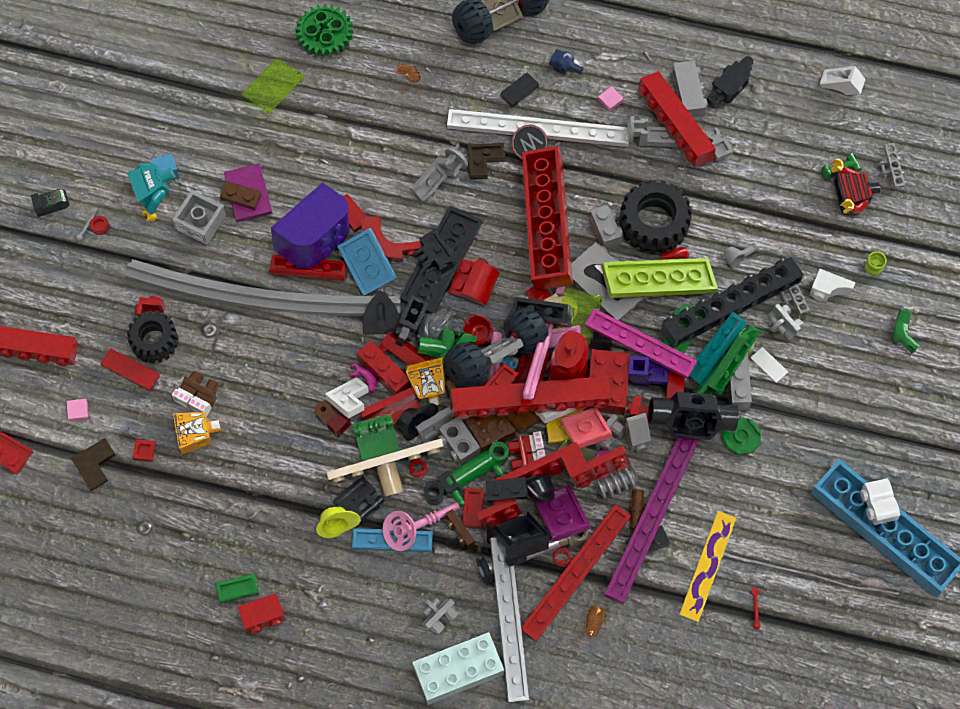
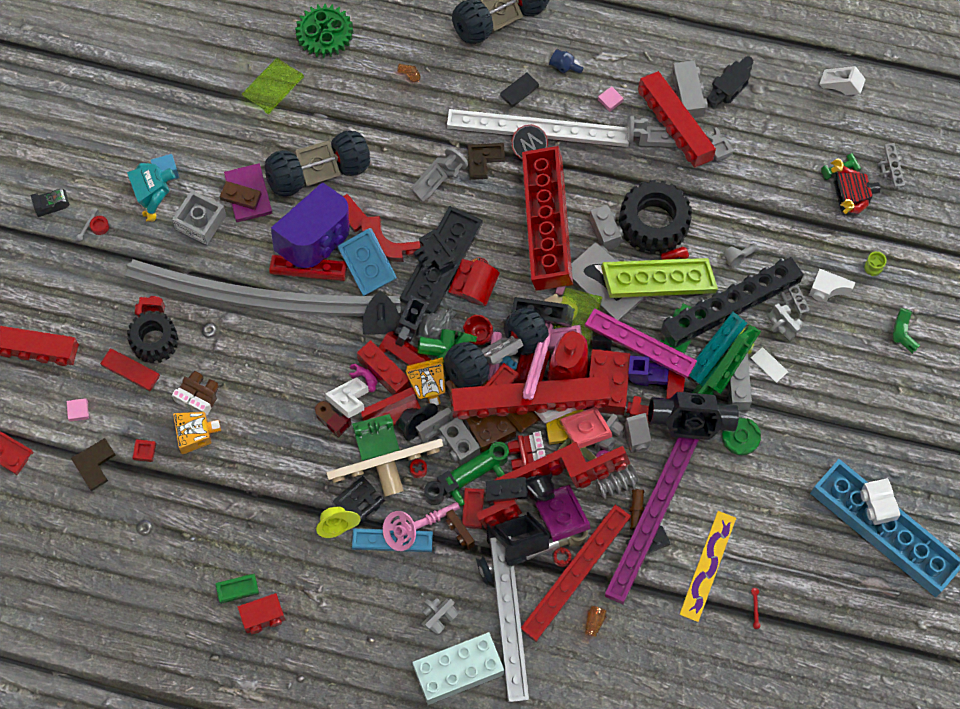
red plate [526,286,552,301] -> none
none -> black plate [264,130,370,196]

